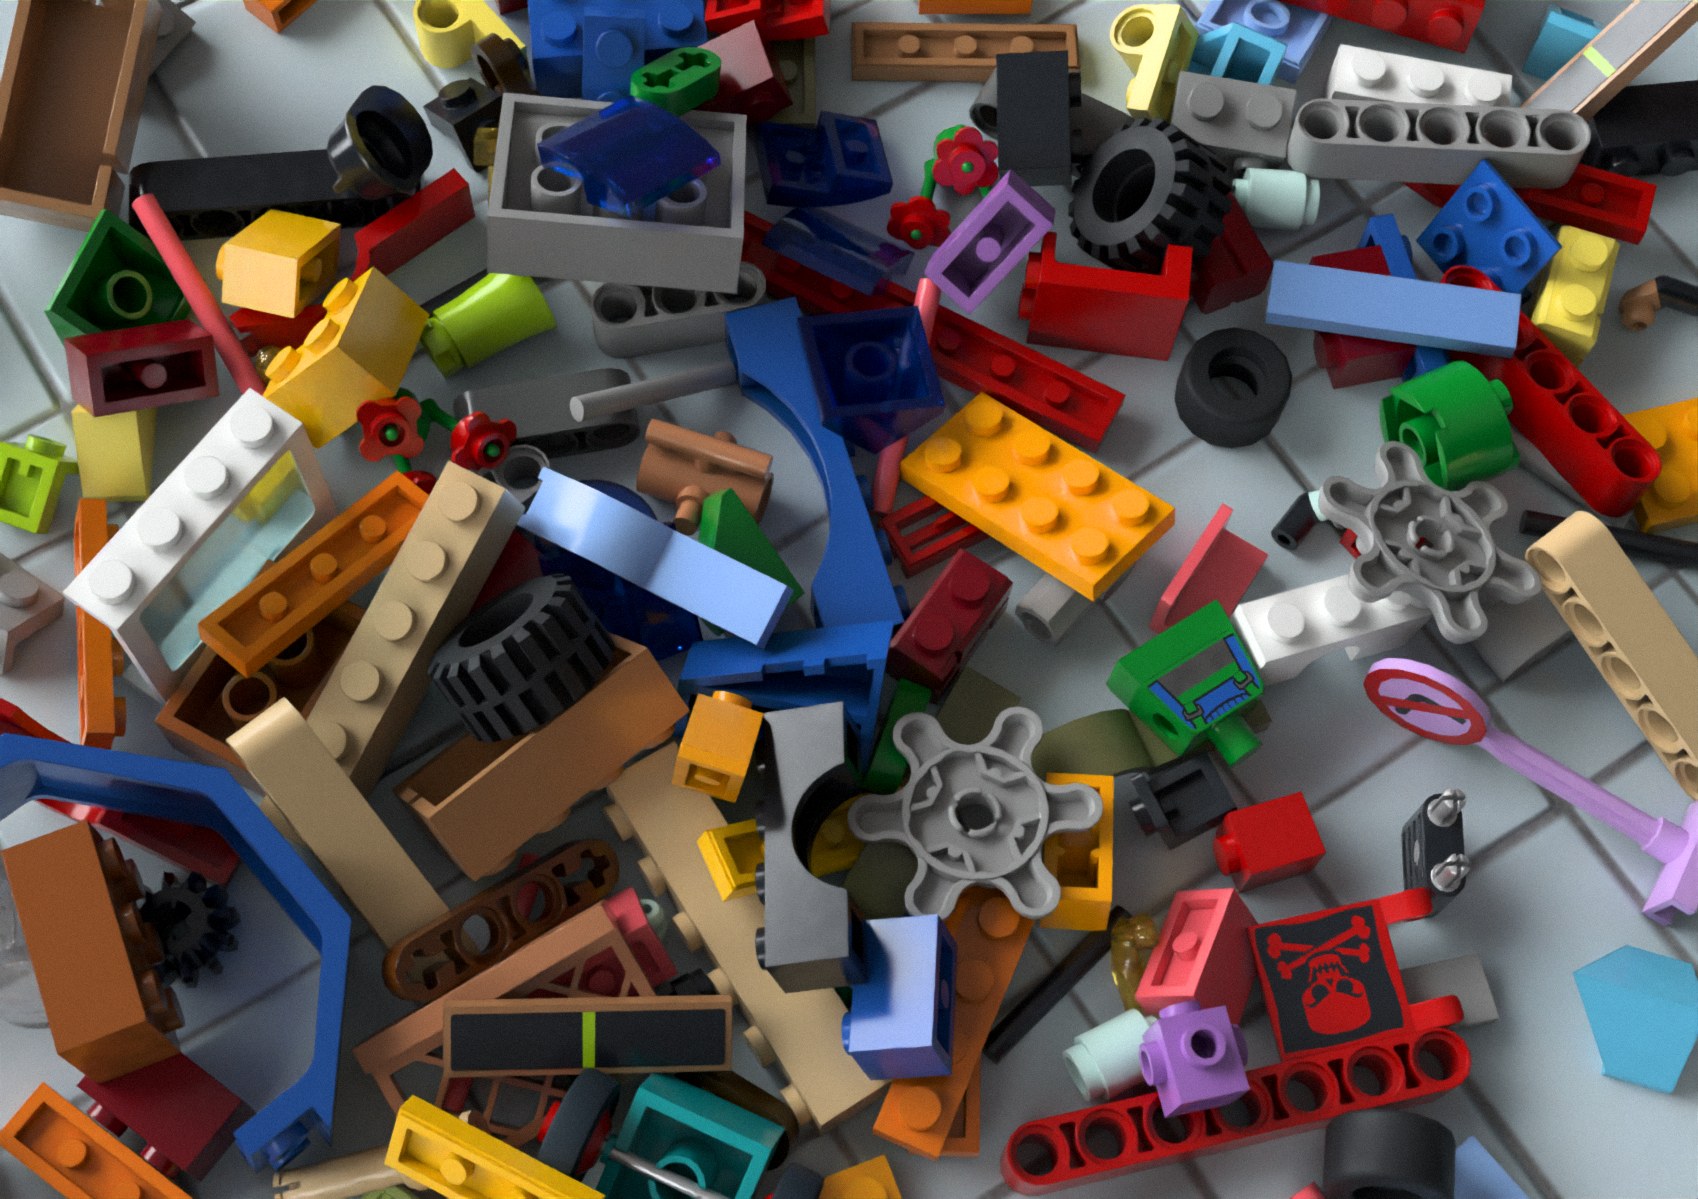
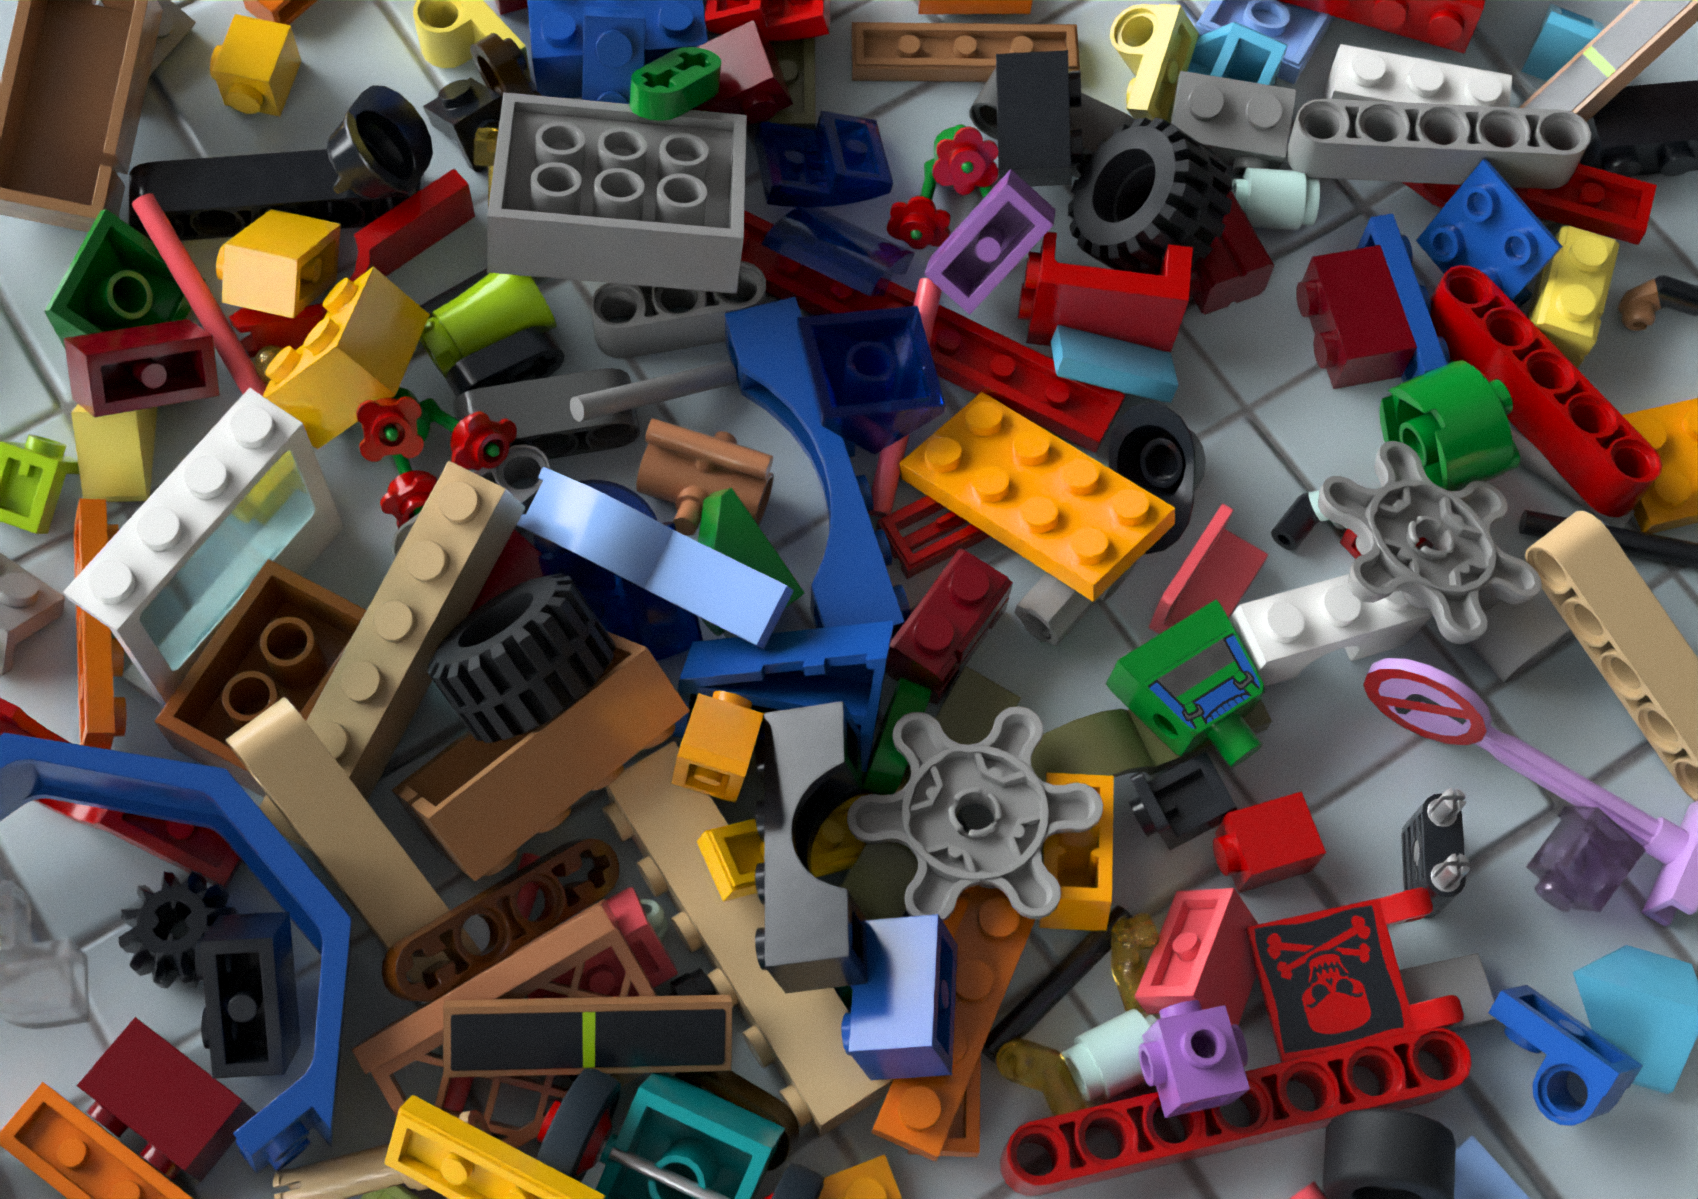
dark orange brick [0,820,185,1085] -> none
orange plate [197,470,429,679] -> none
clear blue slope [537,95,722,217] -> none
black tyre [1174,327,1292,448] -> none
medium blue tile [1264,260,1522,358] -> none
none -> black brick [195,911,301,1079]
none -> yellow brick [210,14,302,117]
none -> black beam [446,325,565,398]
none -> clear yellow arm [996,1038,1087,1116]
none -> medium azure tile [1051,325,1179,403]
none -> black piece [1108,402,1206,554]
none -> blue plate [1488,985,1643,1126]
none -> clear purple brick [1526,806,1646,912]

